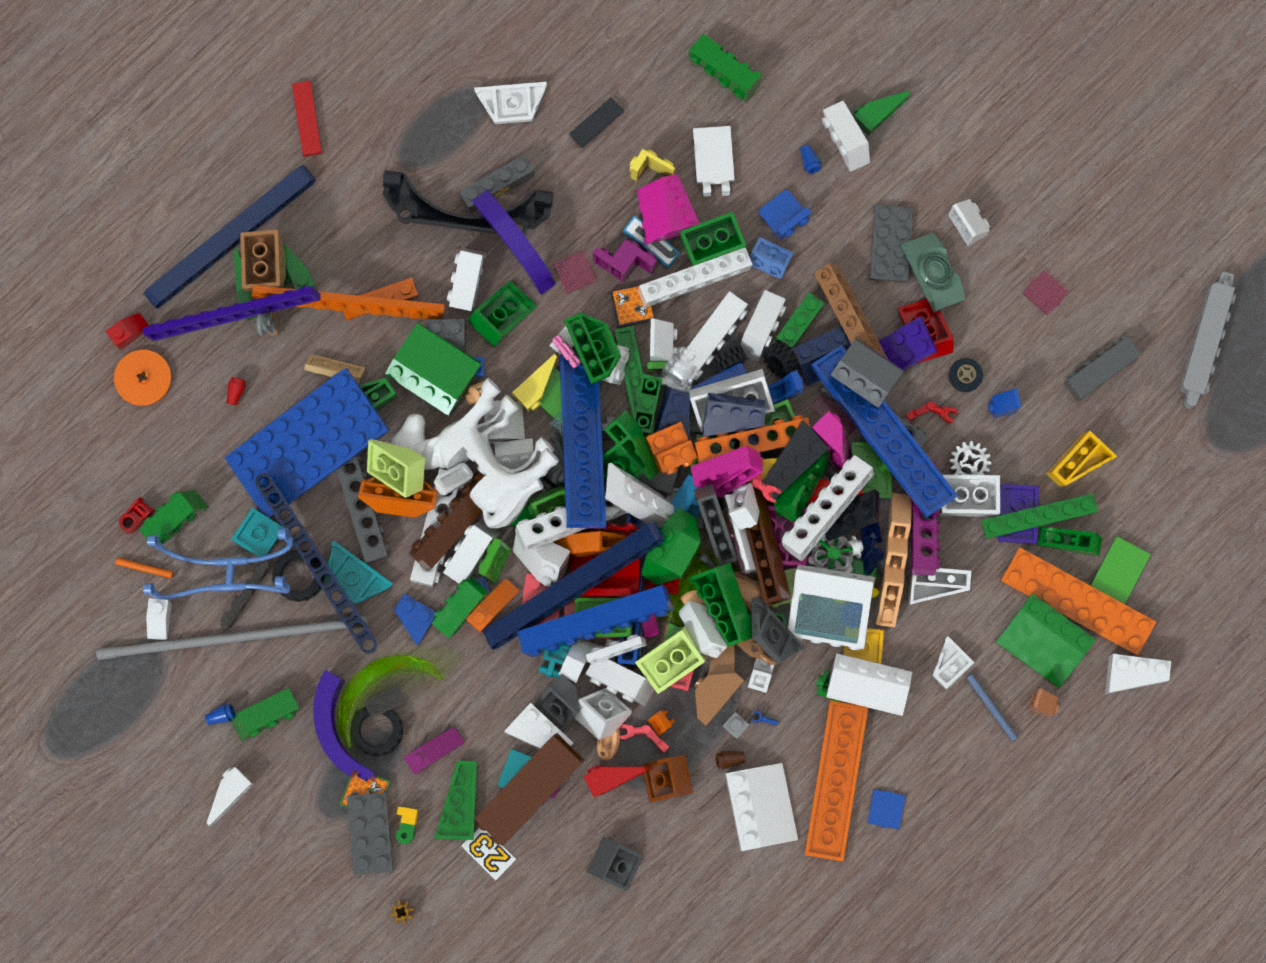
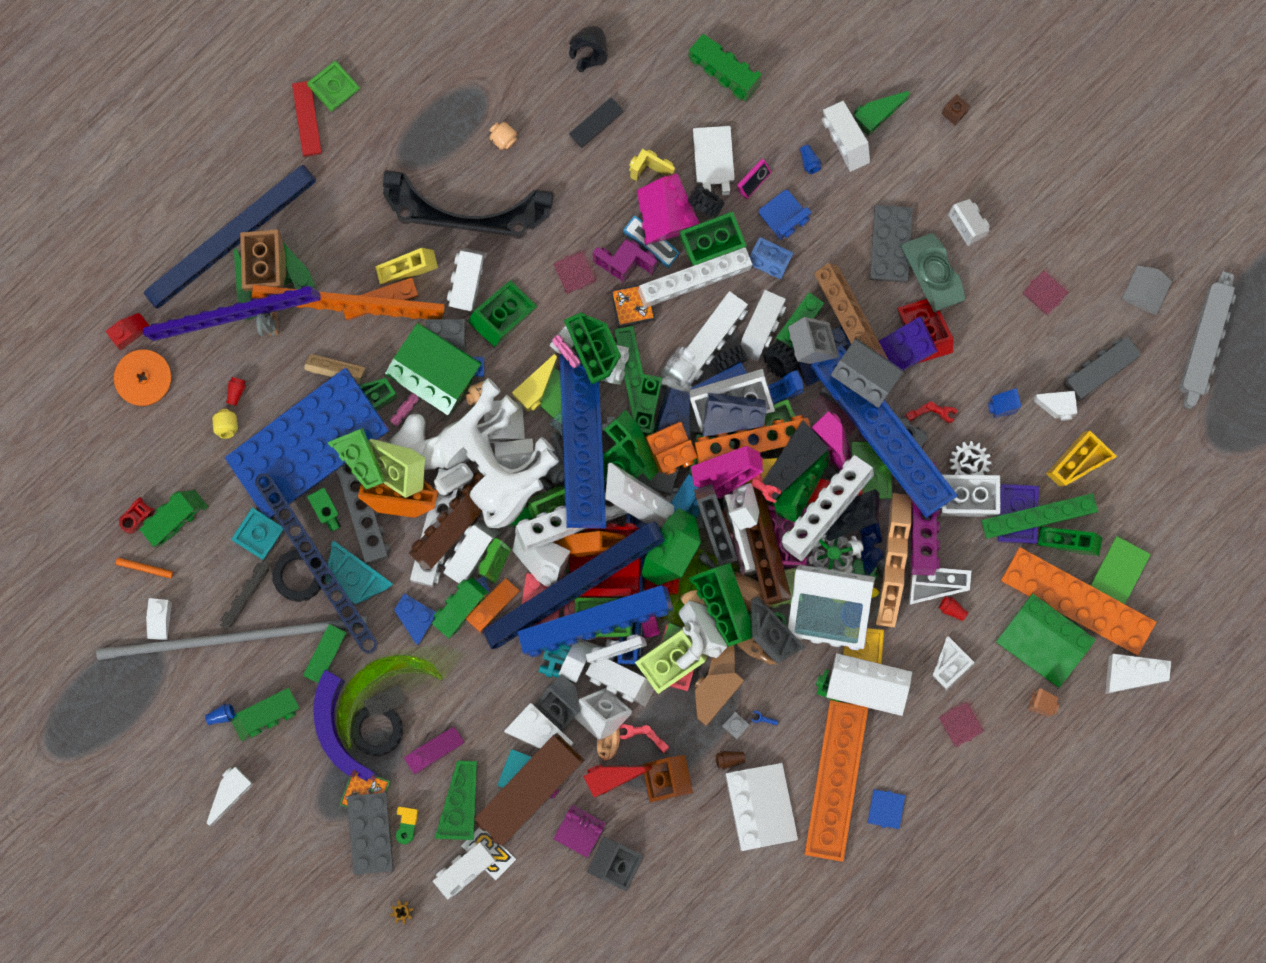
medium blue bar [143,528,293,600] -> none
dark grey brick [459,154,535,213] -> none
dark purple arch [472,190,556,295] -> none
white wing [474,82,547,124] -> none
bright green tile [647,361,667,373] -> none
orange tile [647,710,675,736] -> none
white slope [650,319,677,364] -> none
white slope [748,658,774,693] -> none
black wheel [948,358,983,392] -> none
sand blue bar [967,674,1018,741] -> none
none -> light yellow head [212,409,238,439]
none -> green tile [303,623,347,683]
none -> bright green tile [307,60,360,113]
none -> green torso [307,487,341,532]
none -> bright green wing [327,428,385,489]
none -> light yellow slope [375,248,438,285]
none -> bright pink axle [390,393,420,427]
none -> white wedge [433,842,496,900]
none -> light nougat head [489,122,518,150]
none -> magenta hinge [553,805,606,858]
none -> black piece [569,26,608,72]
none -> white piece [676,622,704,670]
none -> black tyre [688,186,725,218]
none -> slope [737,159,771,199]
none -> light grey slope [788,317,839,364]
none -> red cone [938,596,968,621]
none -> clear pink piece [939,702,984,747]
none -> reddish brown brick [941,94,971,126]
none -> white slope [1034,391,1077,421]
none -> light grey slope [1122,265,1172,315]

